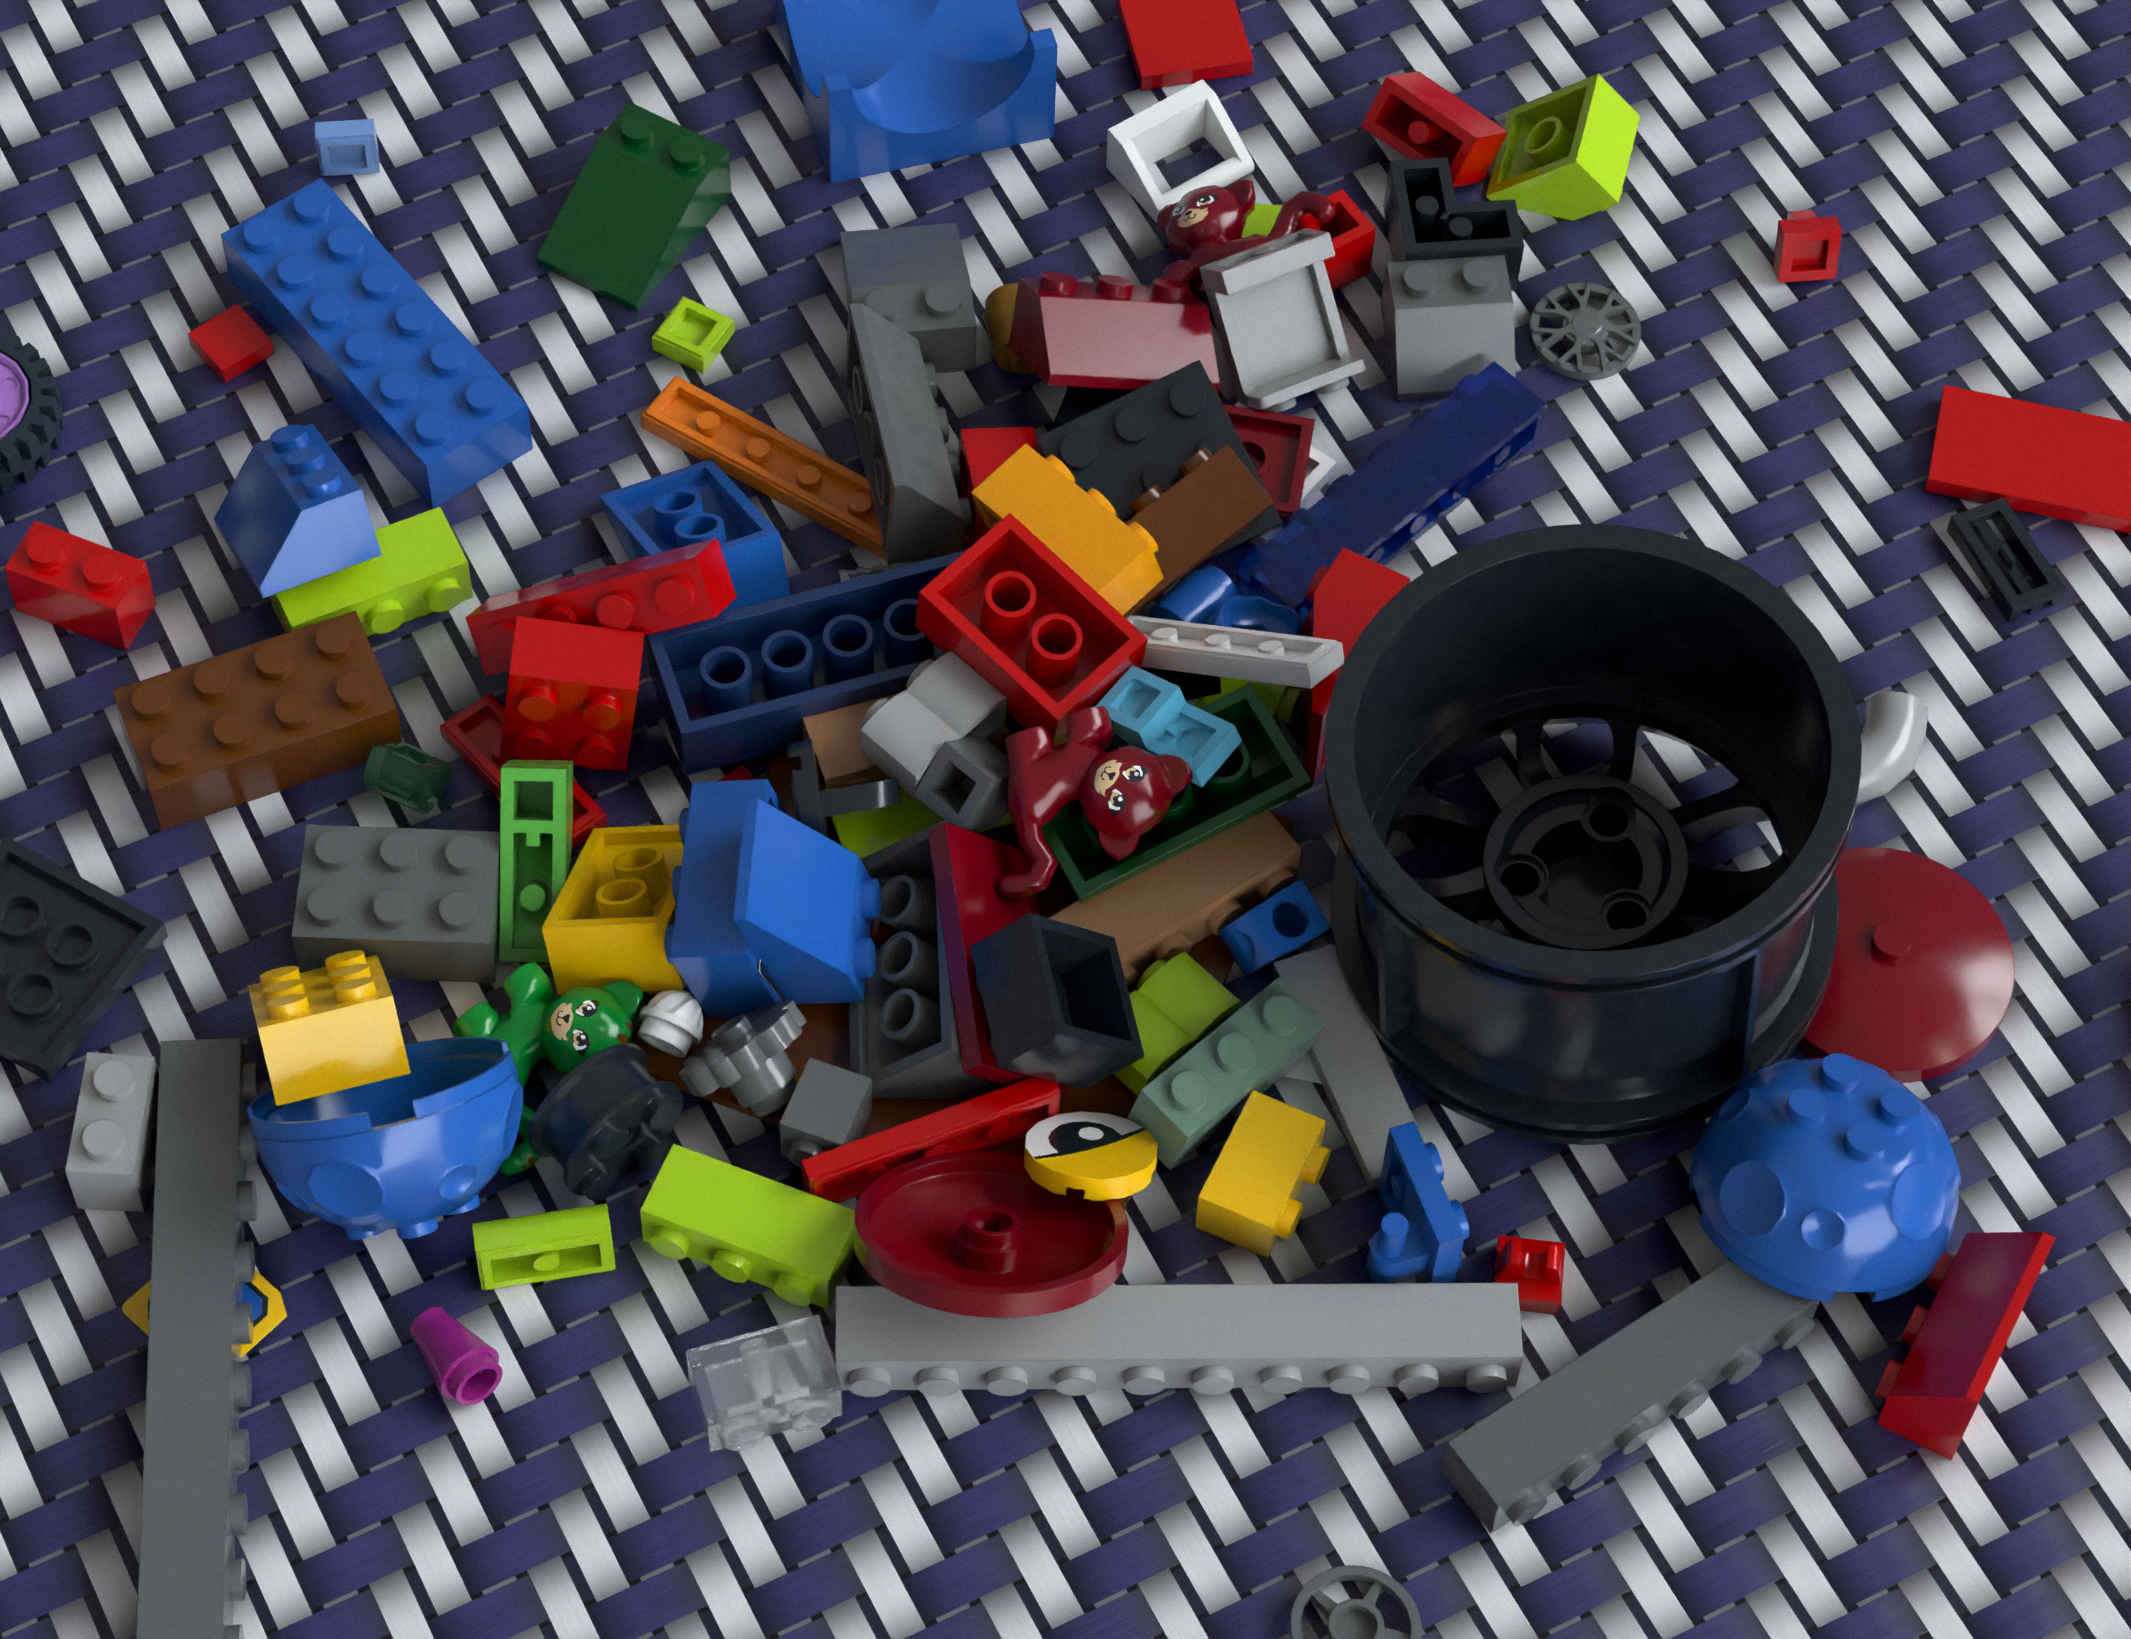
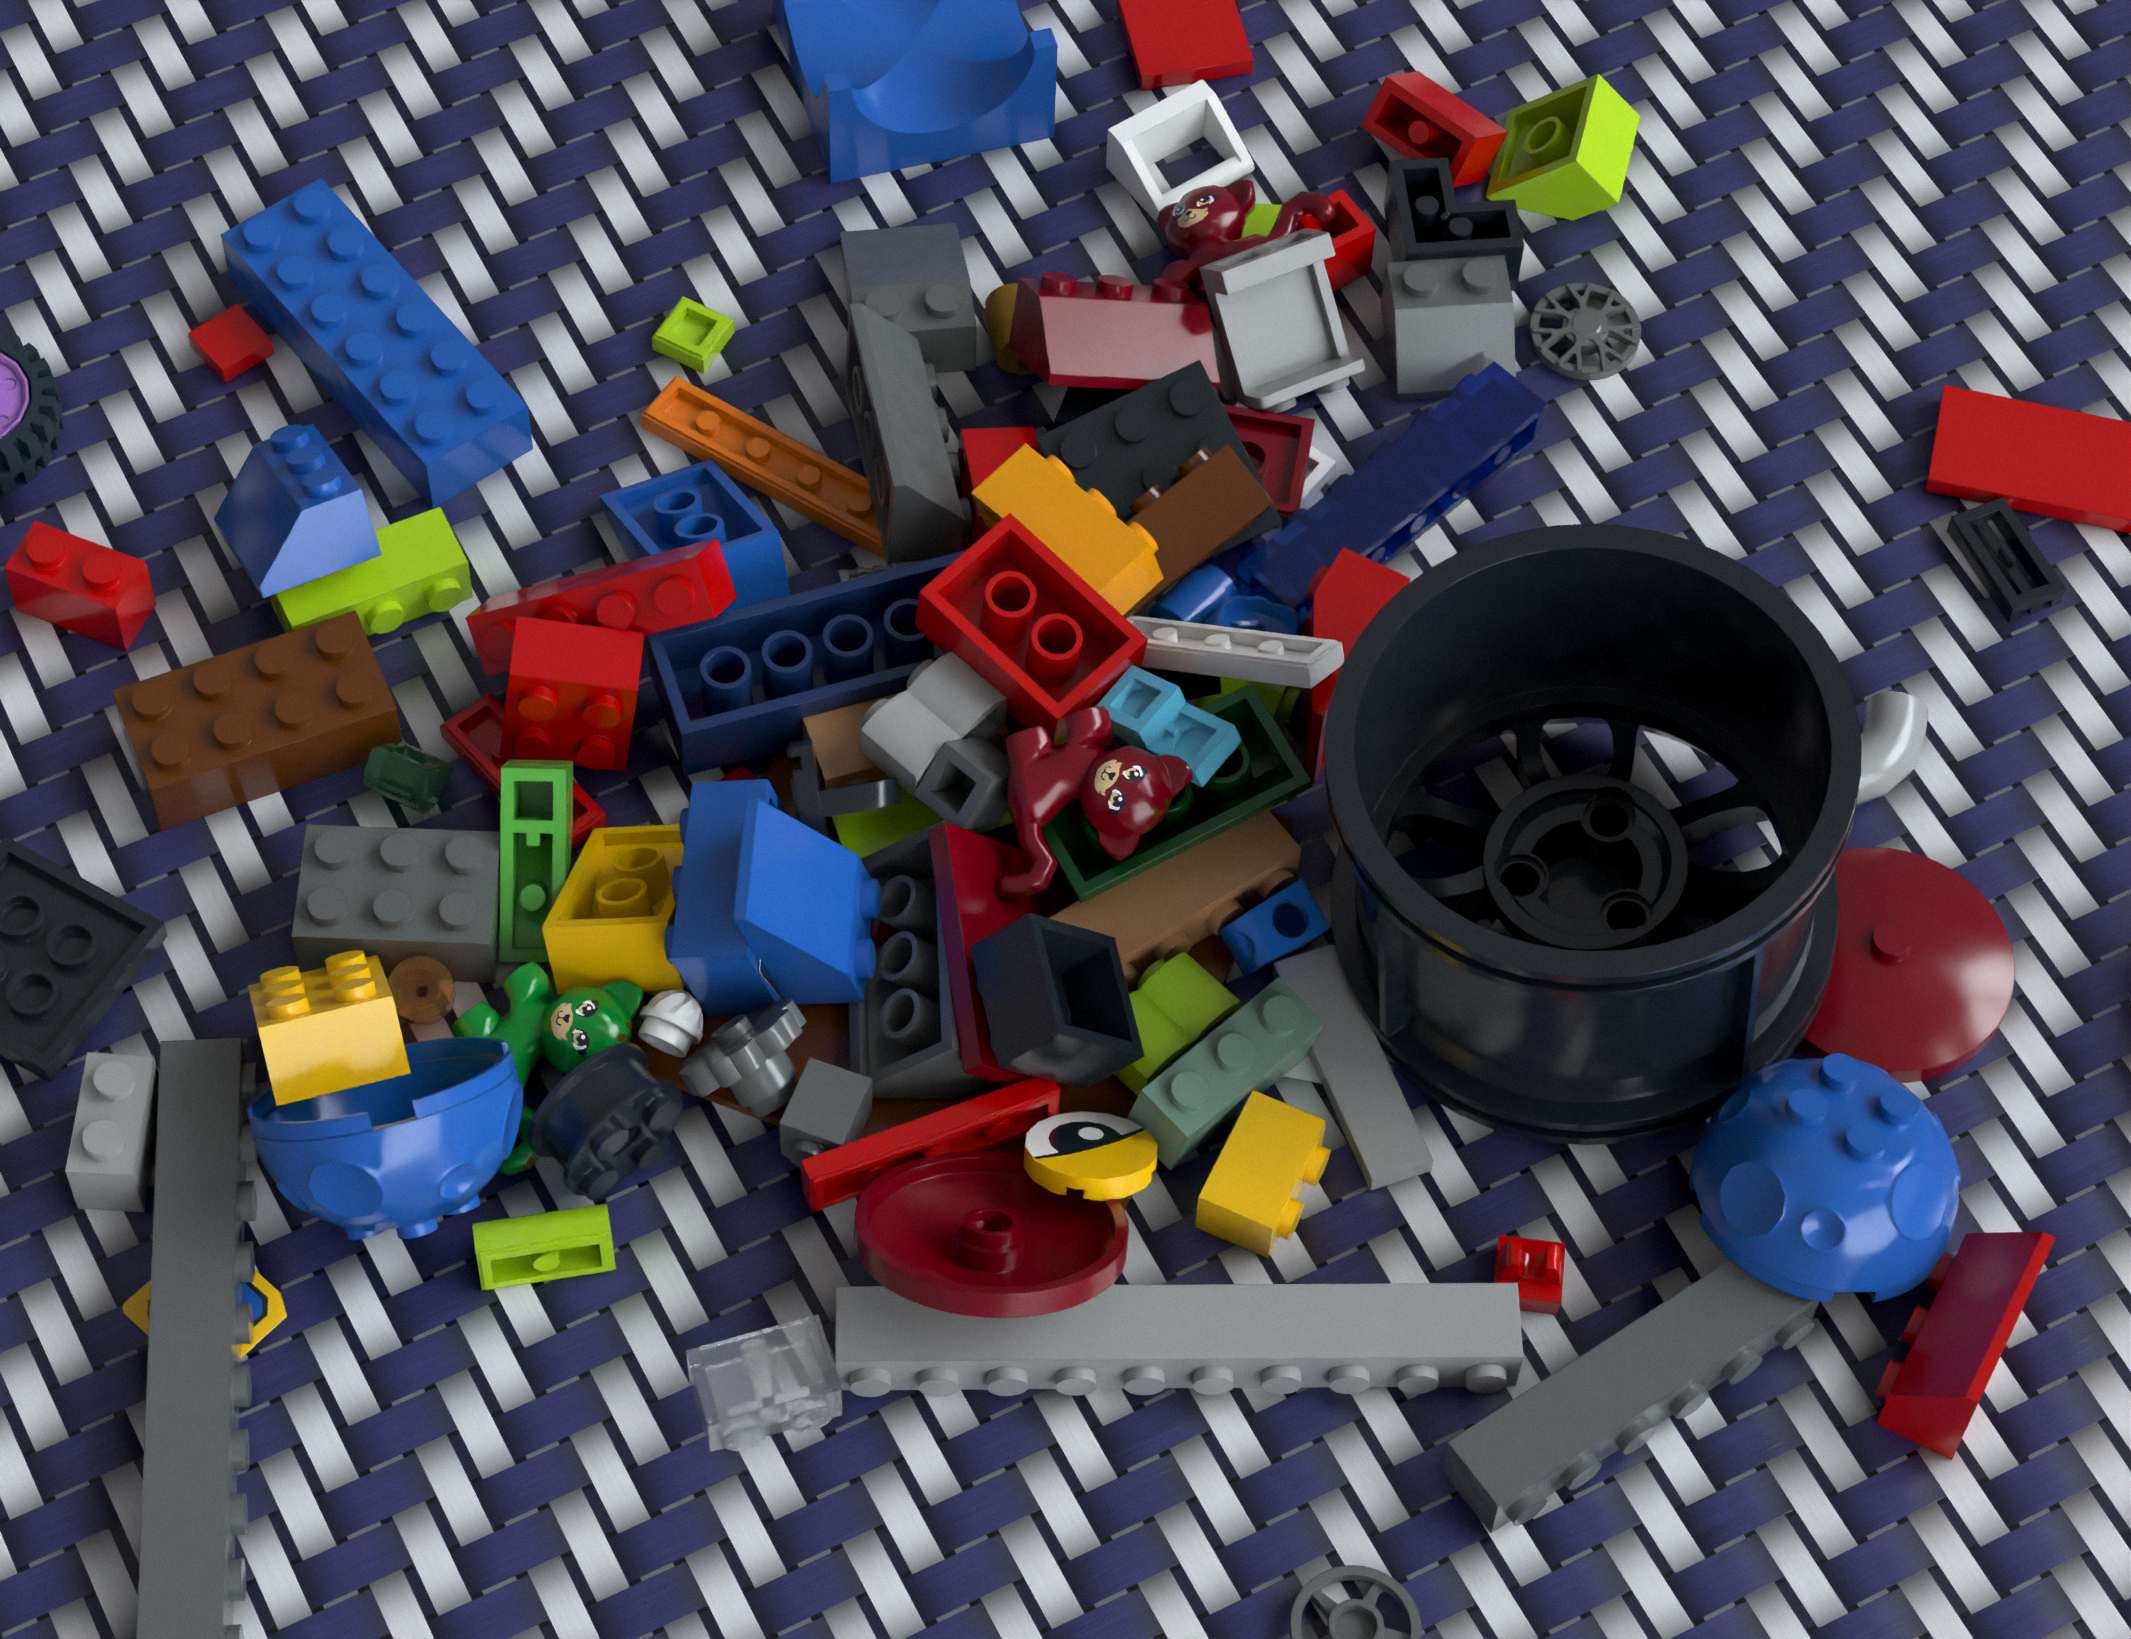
medium blue tile [315,119,380,176] -> none
magenta cone [410,1307,503,1406] -> none
dark green slope [536,102,731,313] -> none
lime brick [640,1144,855,1310] -> none
blue plate [1367,1121,1469,1284] -> none
red tile [1773,210,1842,283] -> none
none -> clear orange tile [388,956,456,1025]

